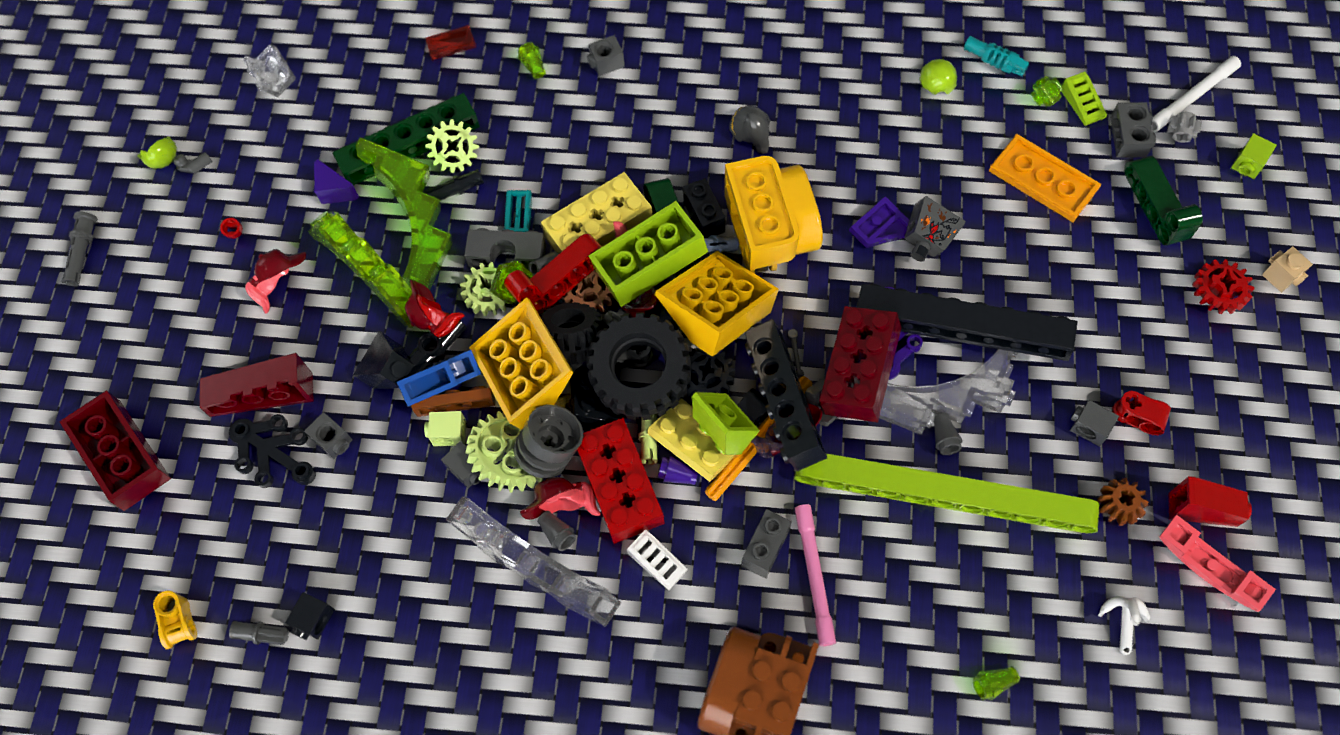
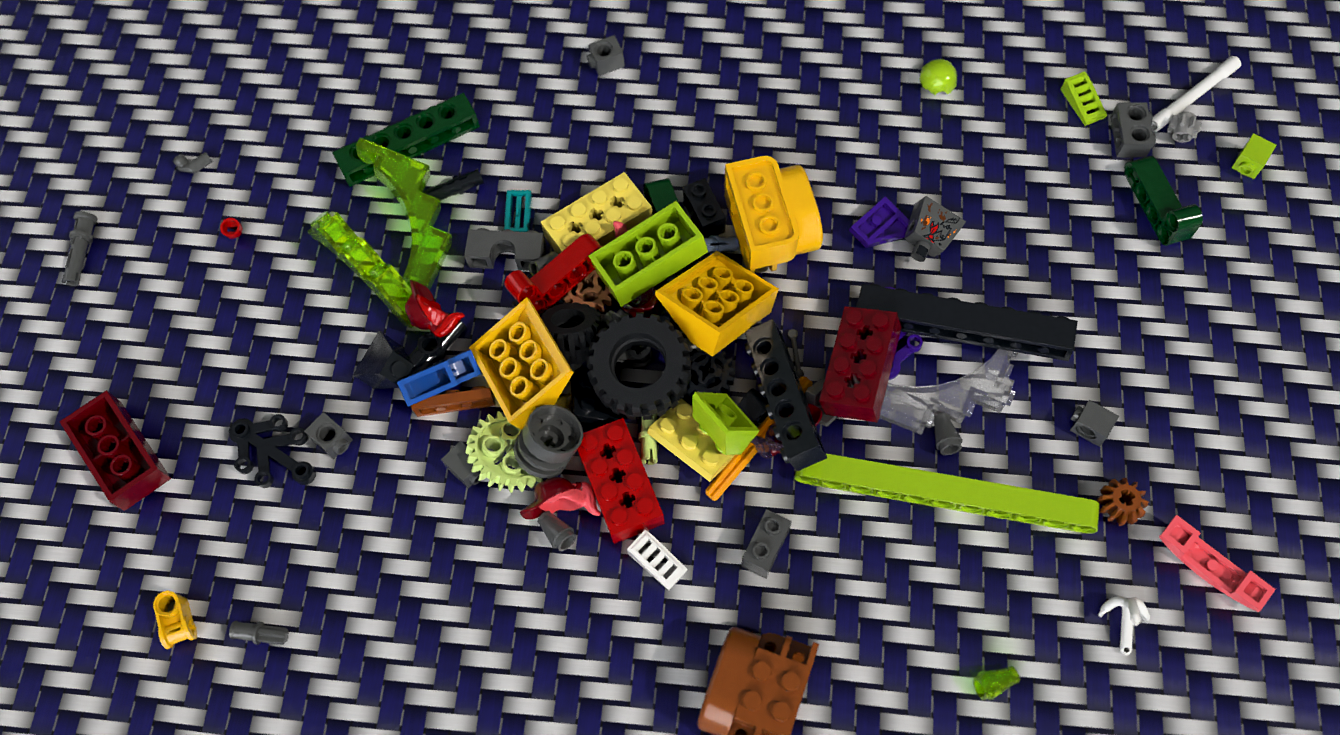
lime hair [137,136,177,169] -> none
dark red wedge [200,353,314,417] -> none
clear bracket [243,44,296,98] -> none
dark red hair [245,249,306,314] -> none
black brick [285,592,335,641] -> none
dark purple slope [314,159,359,204] -> none
yellowish green brick [424,411,466,446] -> none
clear red tile [425,25,476,60] -> none
yellowish green gear [425,120,479,173] -> none
clear arch [446,496,622,627] -> none
yellowish green gear [460,262,513,316] -> none
clear neon green bracket [489,261,533,304] -> none
clear neon green cone [517,42,546,79] -> none
dark purple cone [657,456,698,485] -> none
dark grey hair [729,105,770,154] -> none
bright pink piece [795,504,836,646] -> none
teal hinge [963,36,1029,76] -> none
light orange tile [989,134,1102,223] -> none
clear neon green gear [1031,76,1063,107] -> none
red piece [1112,391,1171,435] -> none
red slope [1168,476,1252,527] -> none
red gear [1192,259,1254,314] -> none
tan brick [1262,247,1313,293] -> none

